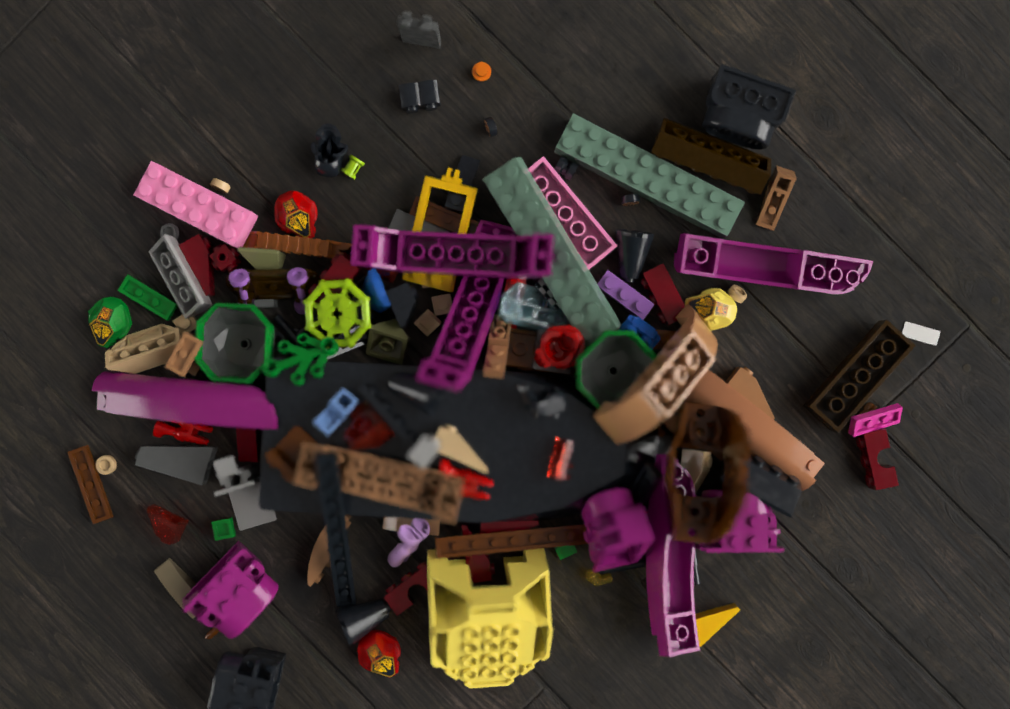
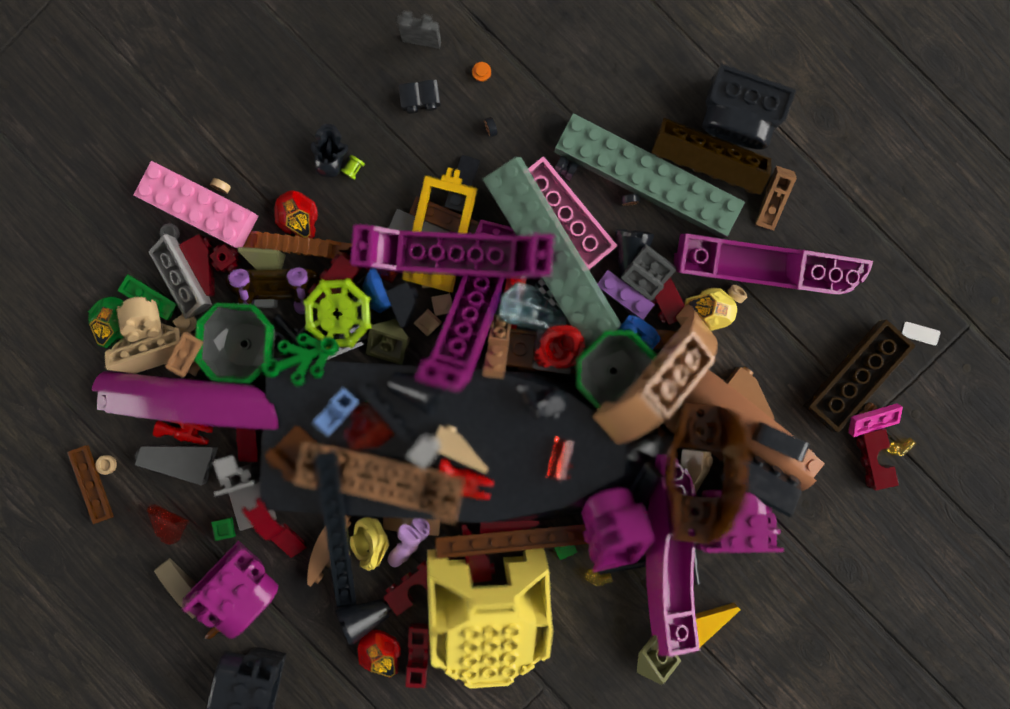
none -> tan brick [117,297,161,342]
none -> dark red piece [241,498,307,558]
none -> light yellow helmet [350,517,389,571]
none -> dark red arch [406,623,429,688]
none -> dark grey slope [621,245,676,301]
none -> olive slope [637,635,681,685]
none -> black beam [751,421,811,462]
none -> clear yellow arm [887,437,916,456]

